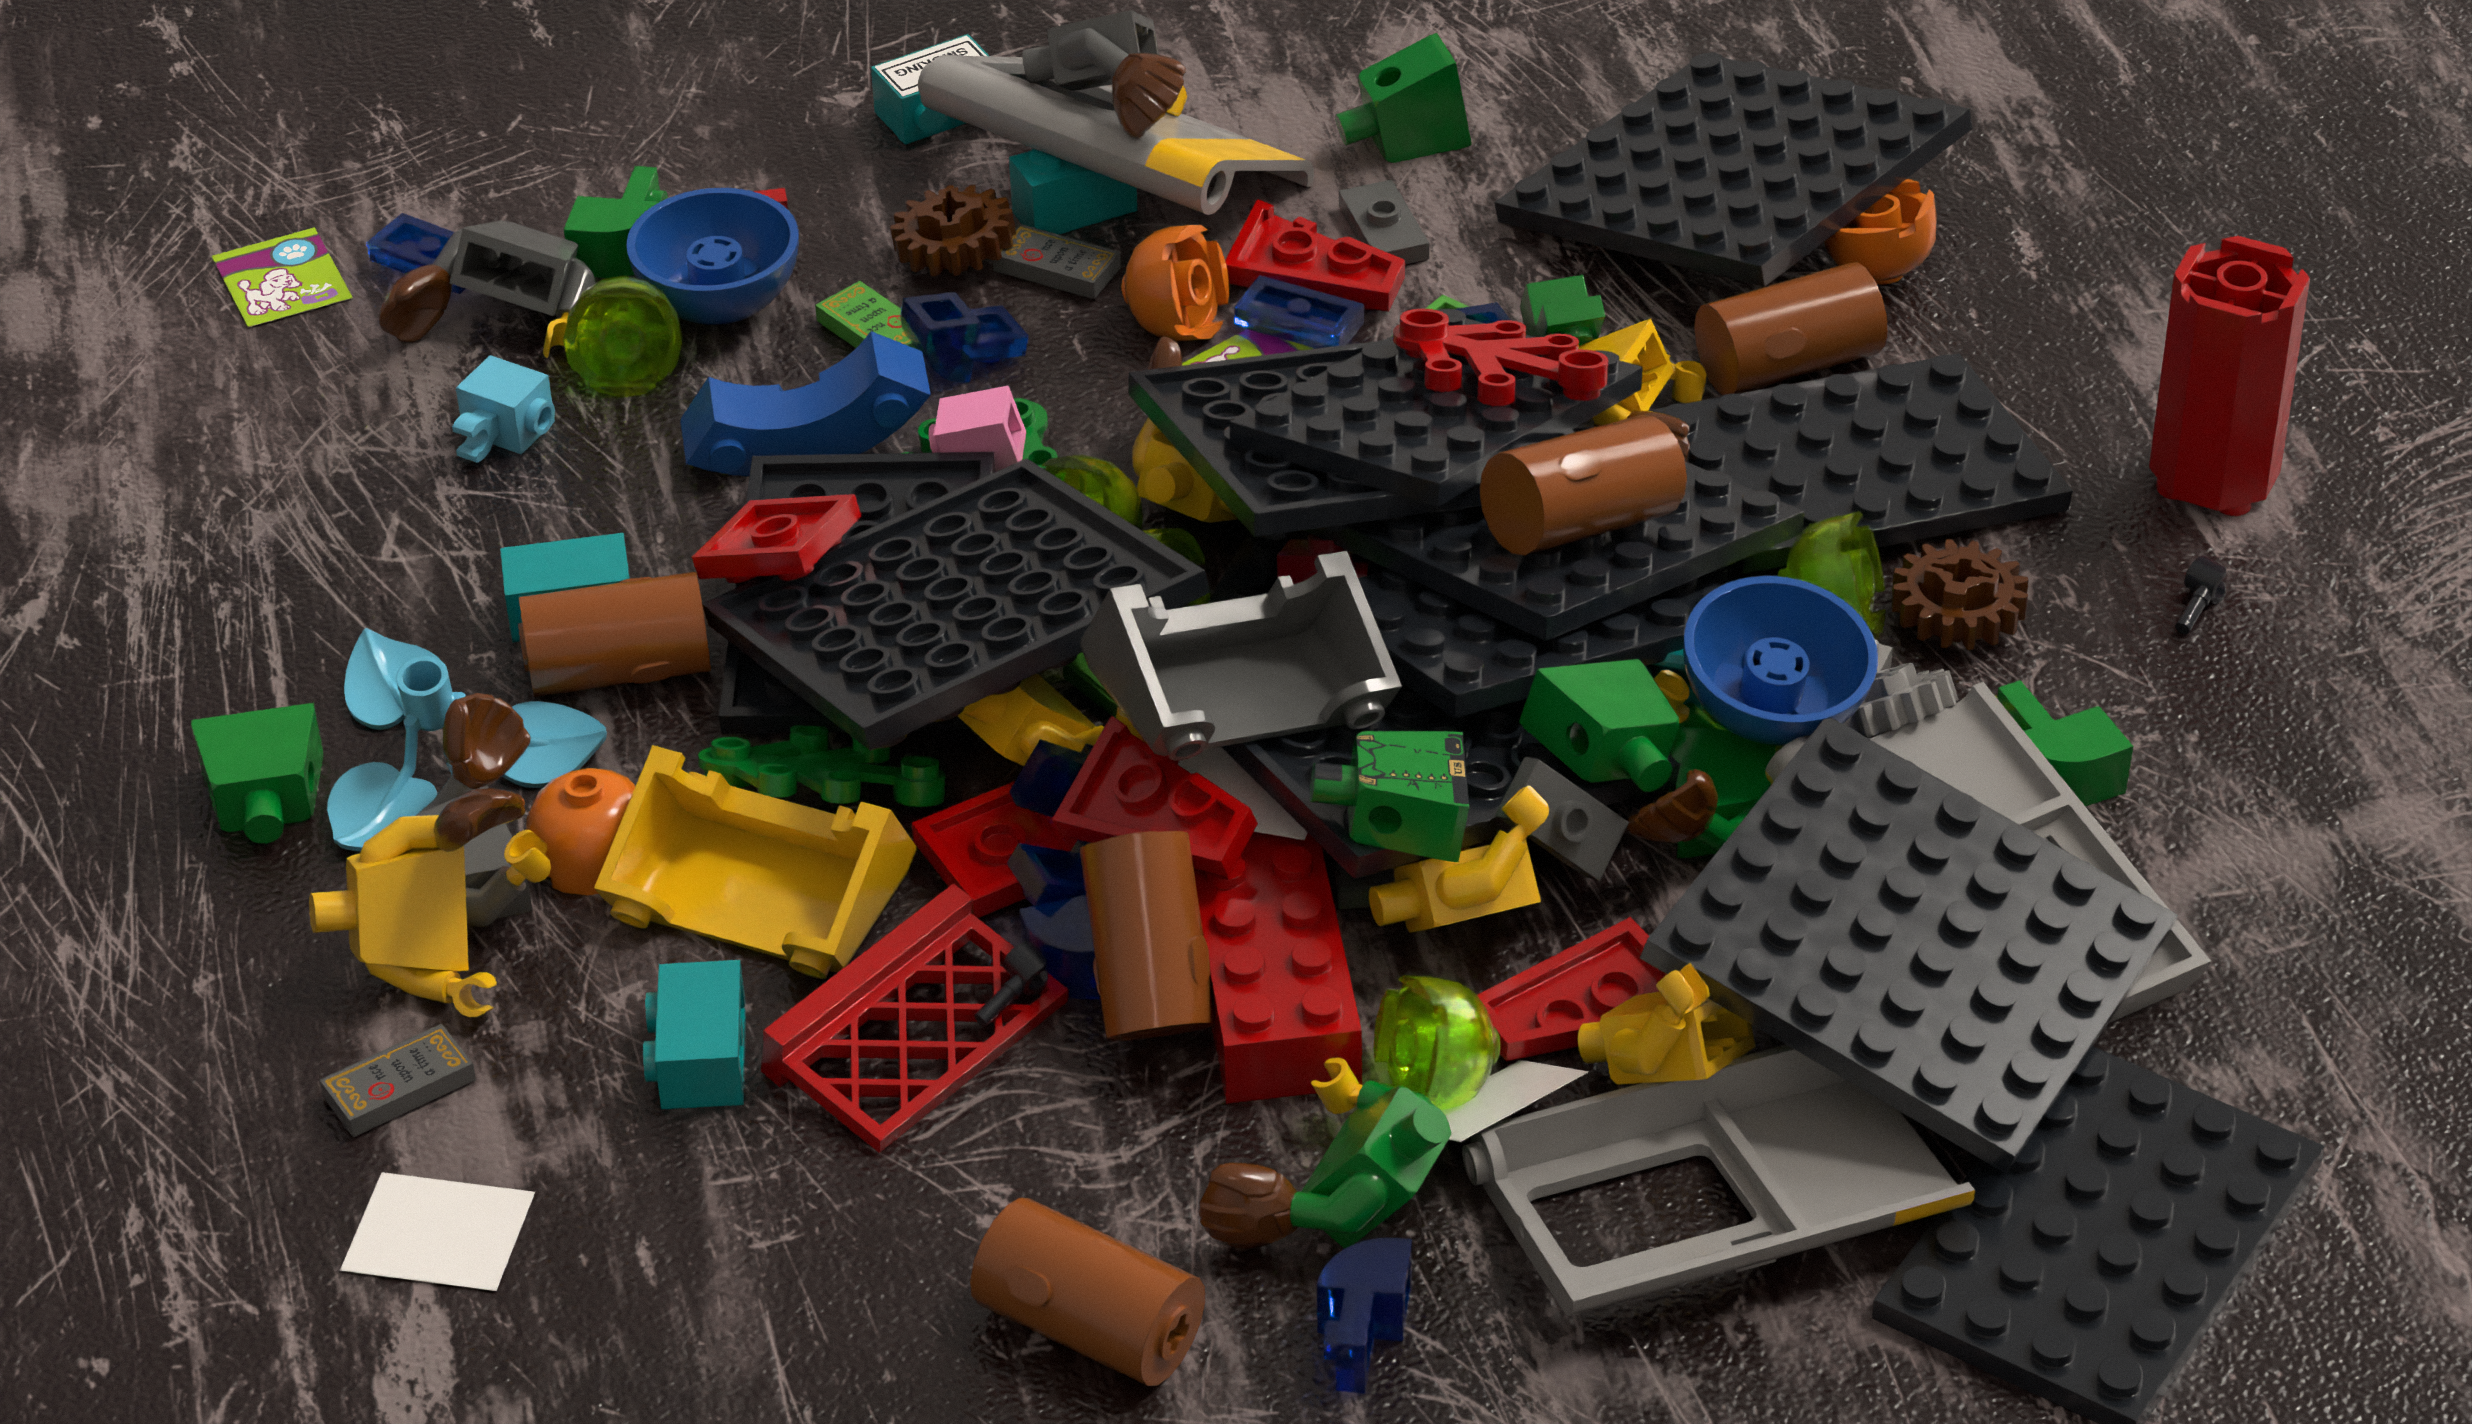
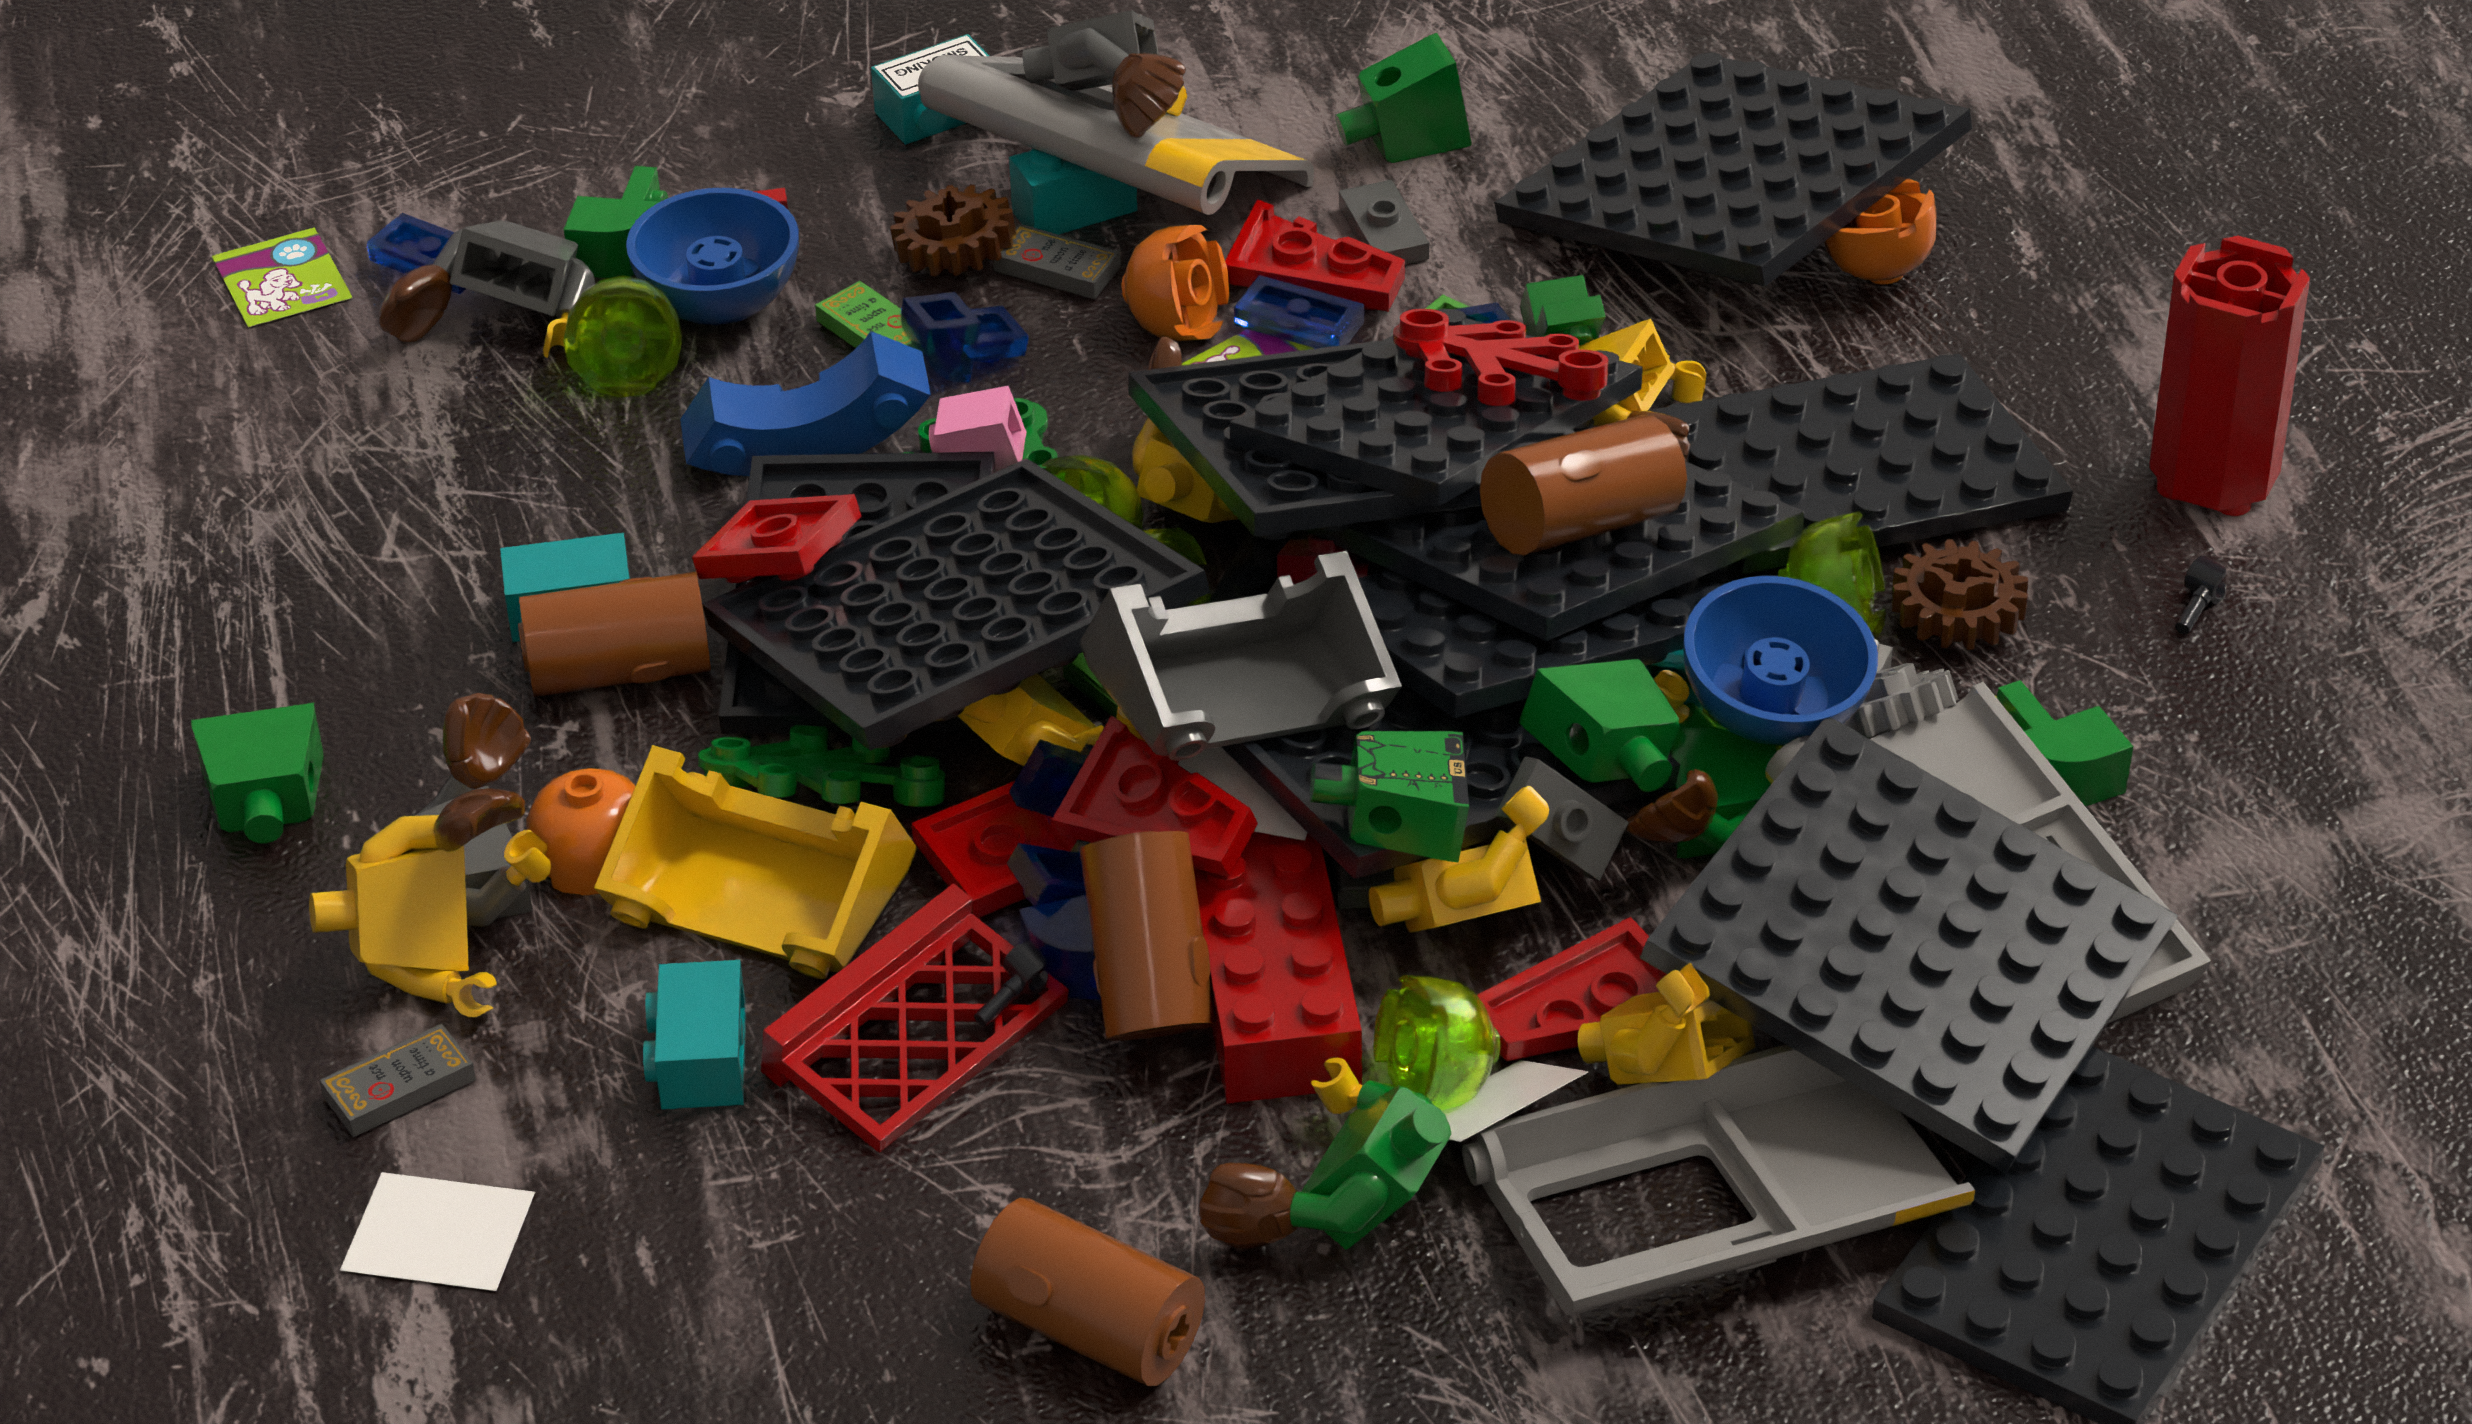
medium azure plant [327,628,607,852] -> none
medium azure brick [452,355,555,463] -> none
clear blue brick [1317,1238,1412,1394] -> none
dark orange piece [1694,262,1888,396] -> none

